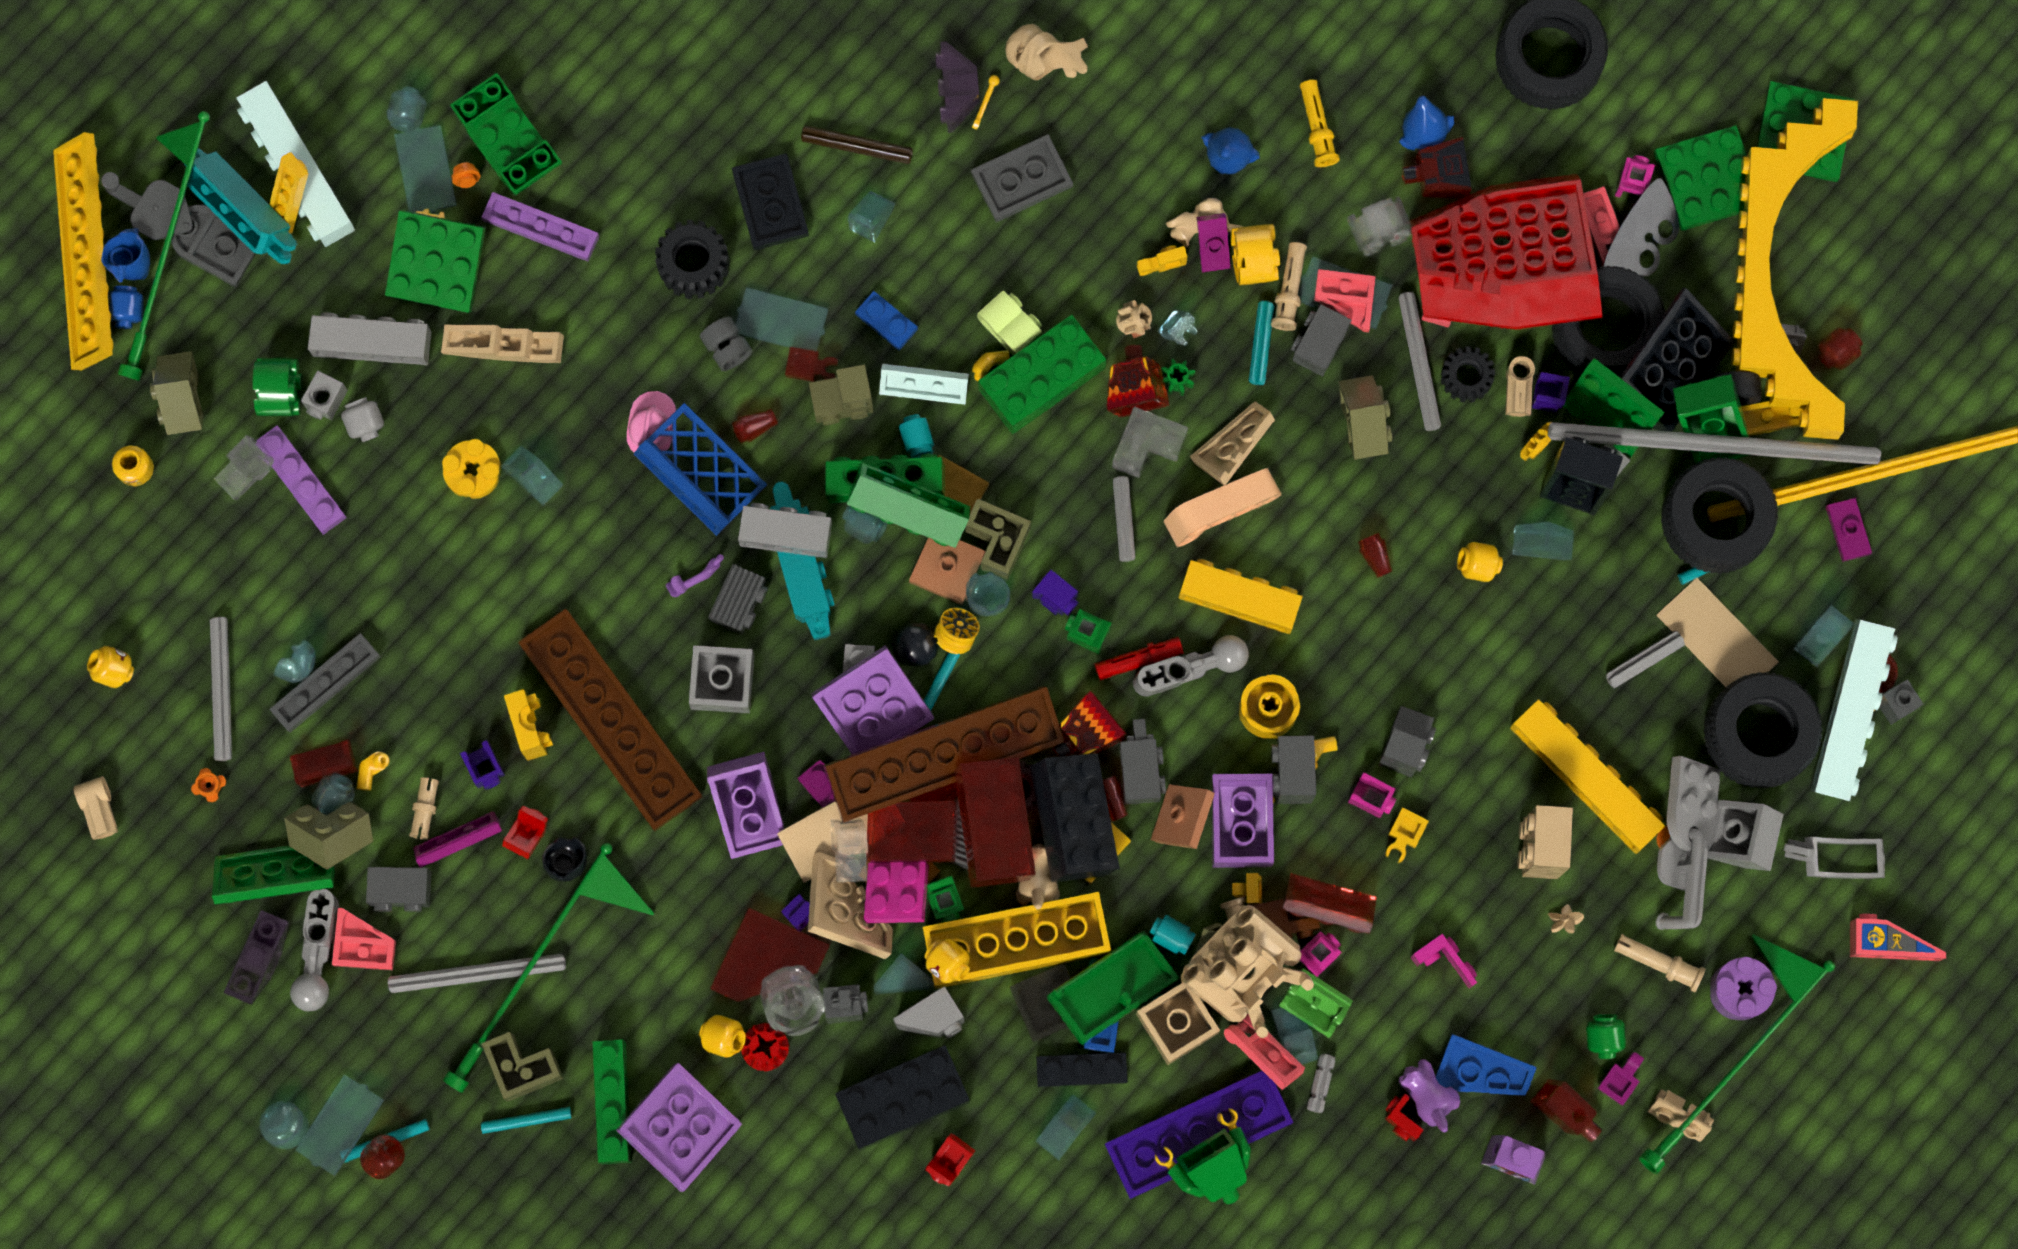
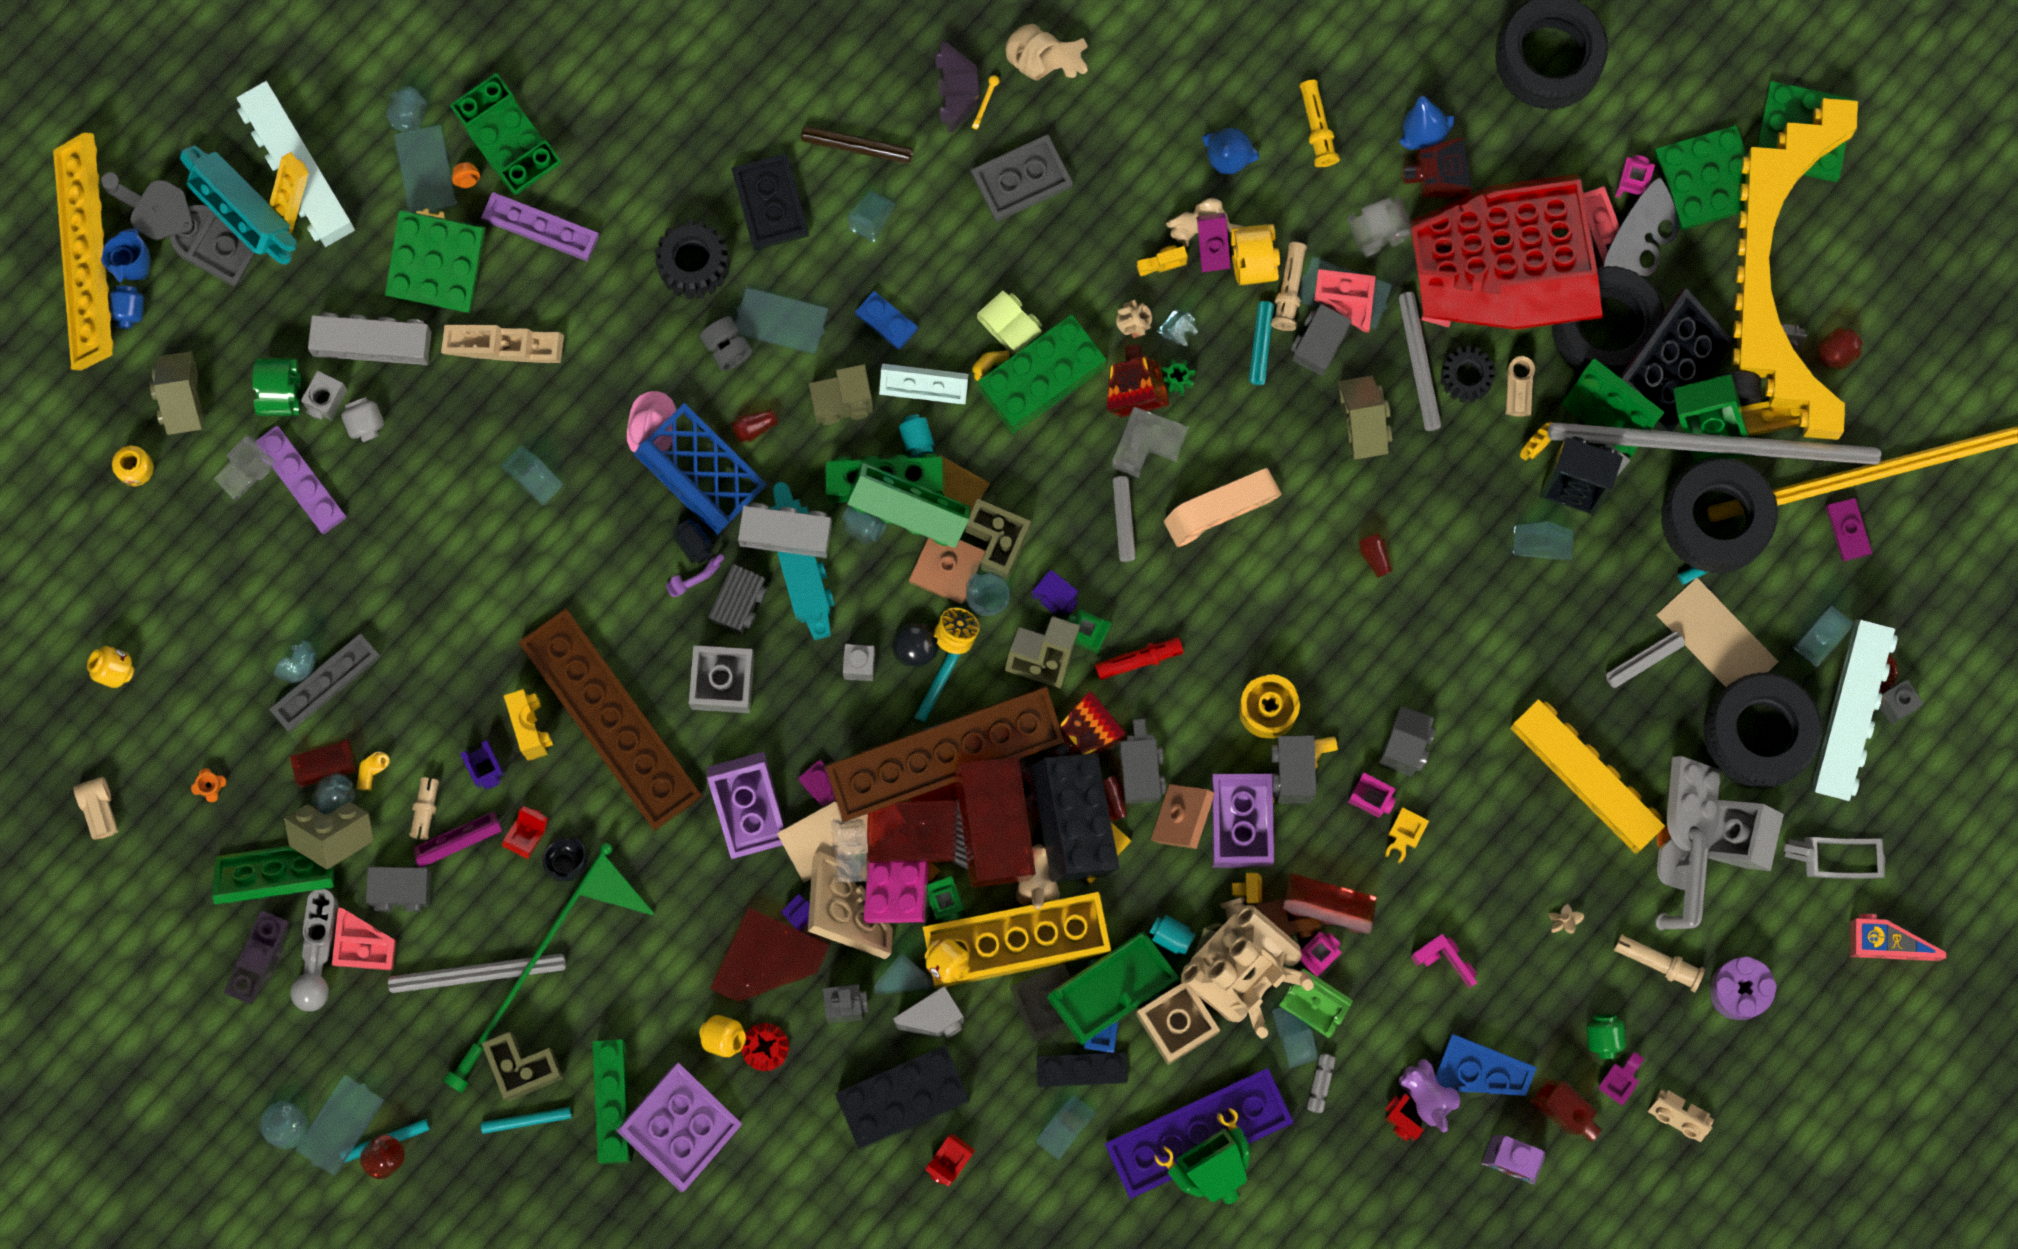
green piece [117,111,210,381] -> none
light grey axle [210,617,232,761] -> none
yellow plate [442,439,502,499] -> none
clear brick [761,965,825,1036] -> none
clear red plate [785,347,838,382] -> none
medium lavender plate [811,645,935,754] -> none
light grey beam [1133,635,1249,696] -> none
yellow brick [1179,559,1303,635] -> none
tan wing [1190,402,1275,486] -> none
coral plate [1224,1014,1305,1090] -> none
yellow head [1457,542,1503,582] -> none
tan brick [1517,805,1573,879] -> none
dark purple window [1532,372,1570,413] -> none
green piece [1639,934,1835,1174] -> none
none -> black brick [673,519,714,564]
none -> olive brick [1005,617,1080,689]

